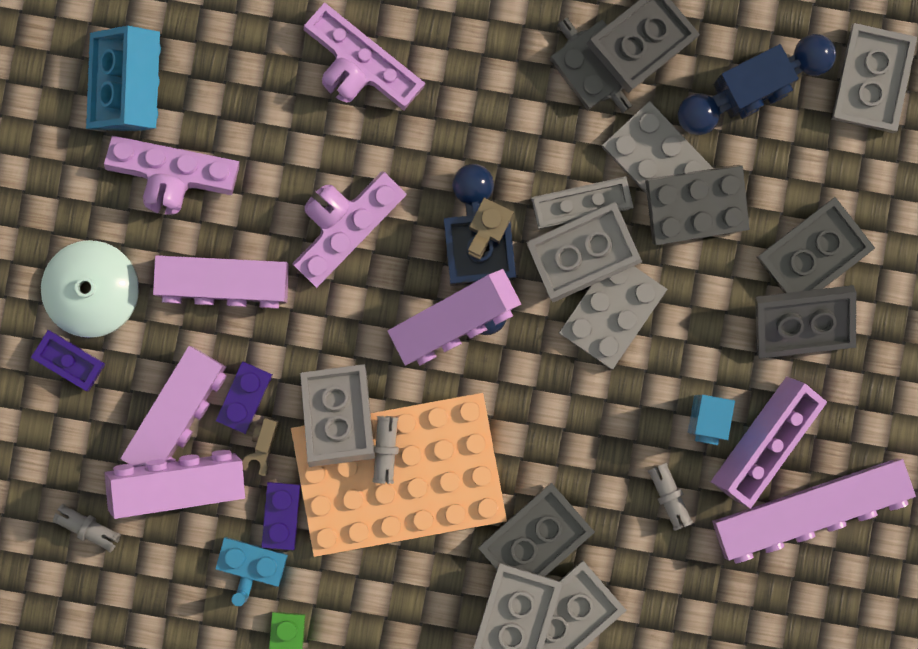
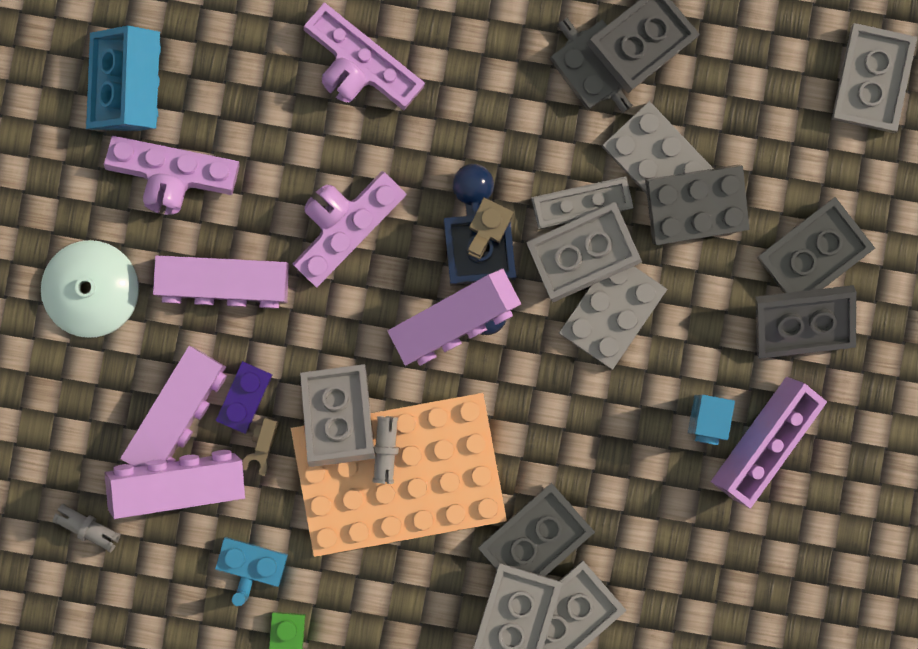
dark purple plate [31,330,105,392] -> none
dark purple plate [261,482,301,550] -> none
light grey pin [648,463,693,531] -> none
dark blue brick [678,34,836,135] -> none
lavender brick [712,458,916,564] -> none

